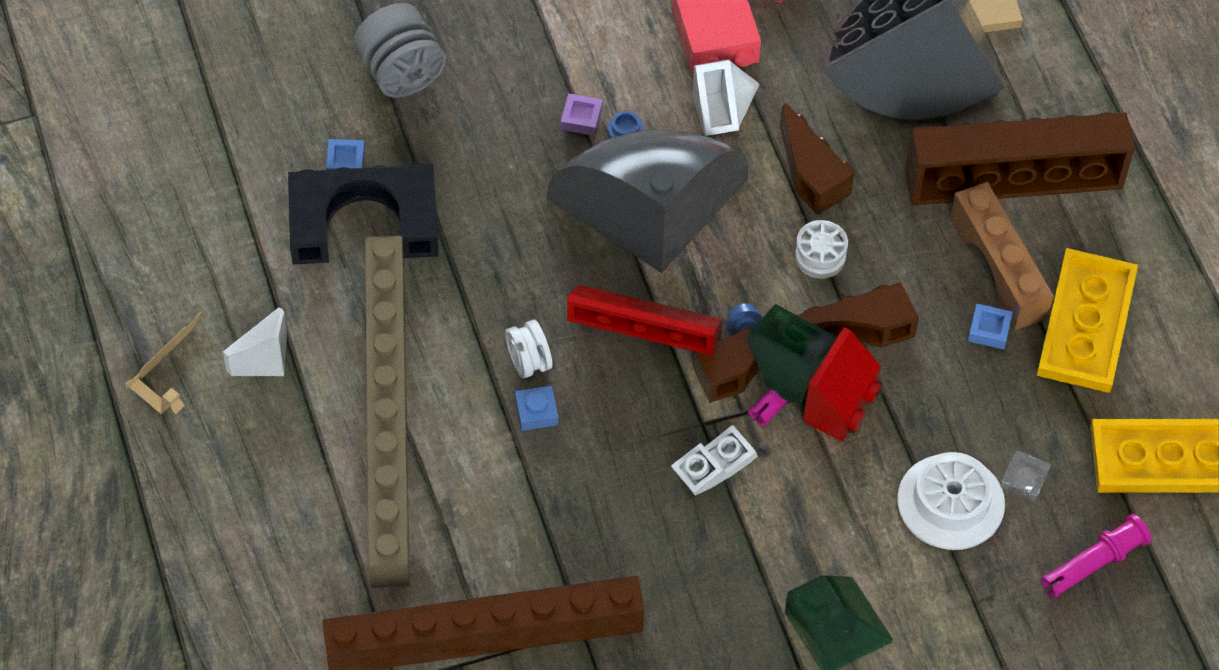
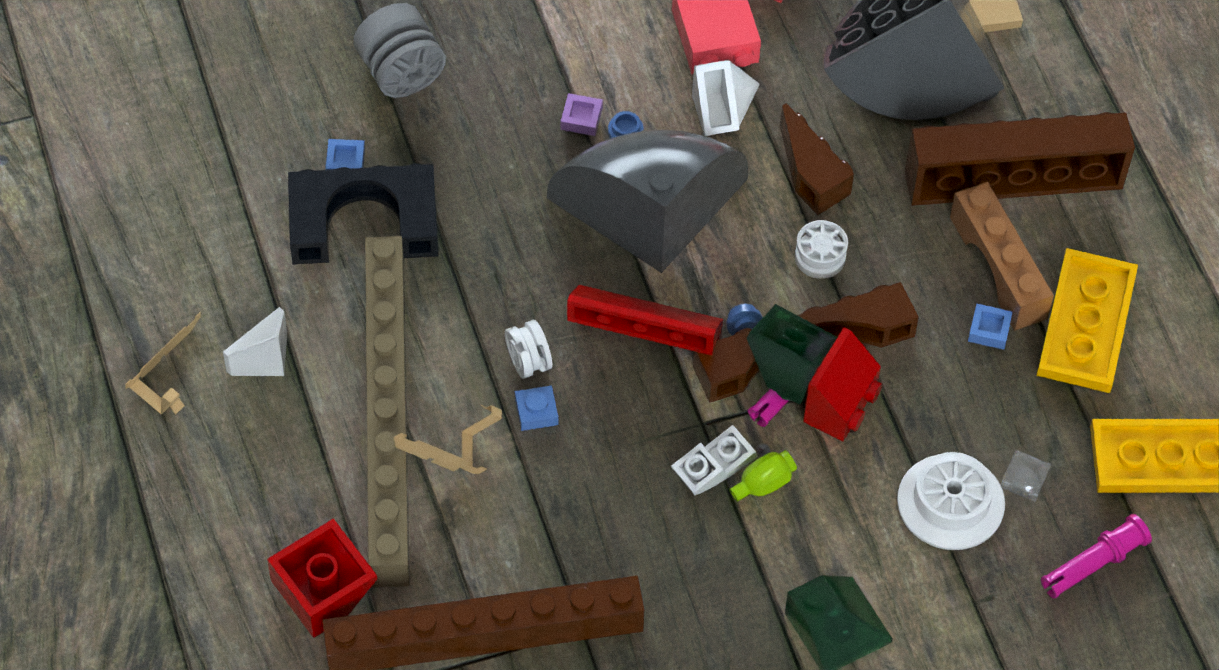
none -> red slope [267,518,378,638]
none -> tan piece [394,405,502,474]
none -> lime plant [729,450,797,502]

